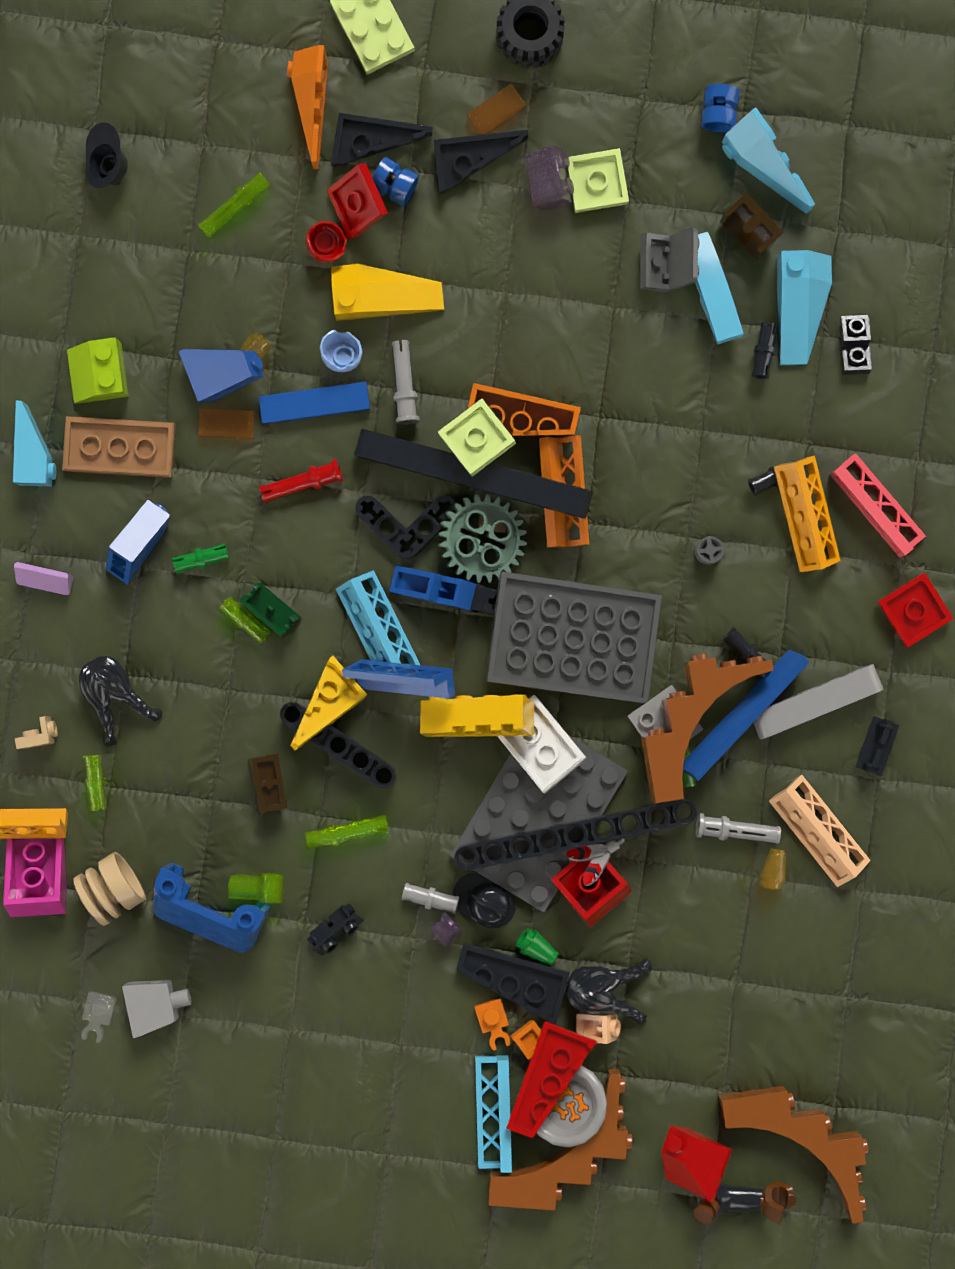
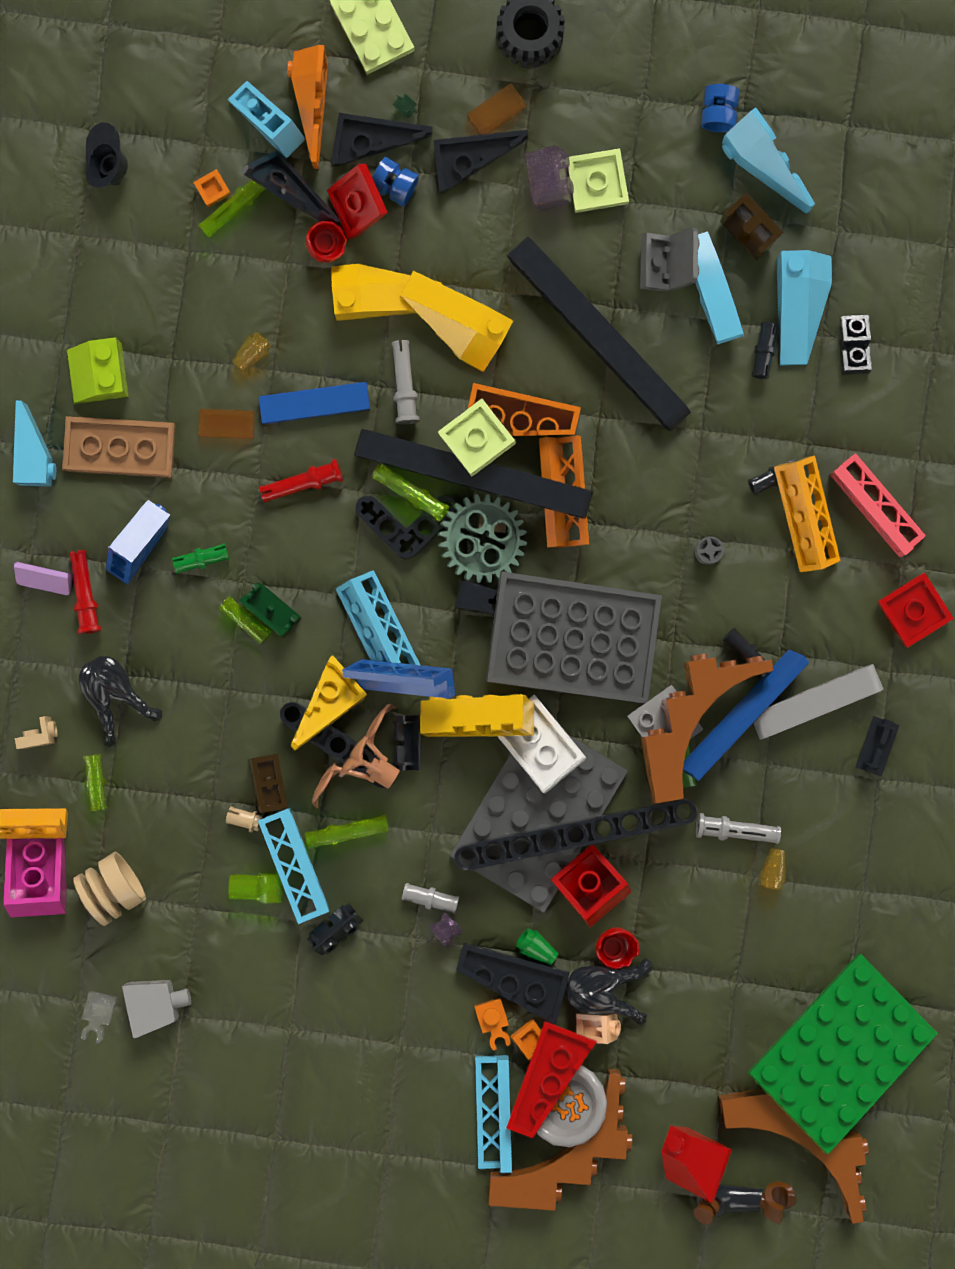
blue windscreen [153,862,272,953] -> none
slope [179,349,265,402] -> none
light blue hair [320,330,363,372] -> none
blue slope [389,566,476,611] -> none
black piece [453,874,516,929] -> none
piece [566,838,625,886] -> none
light nougat fence [769,775,870,887] -> none
none -> red pin [69,550,102,635]
none -> orange plate [193,169,231,208]
none -> tan pin [226,806,263,832]
none -> medium azure slope [228,81,306,158]
none -> black wing [241,150,340,225]
none -> medium azure fence [258,808,330,924]
none -> nougat plant [312,704,400,808]
none -> clear neon green pin [372,464,449,521]
none -> clear green plate [393,94,417,118]
none -> black hinge [393,715,421,771]
none -> yellow wedge [400,271,513,372]
none -> black beam [507,237,691,432]
none -> red hair [595,927,640,970]
none -> green plate [747,954,938,1154]

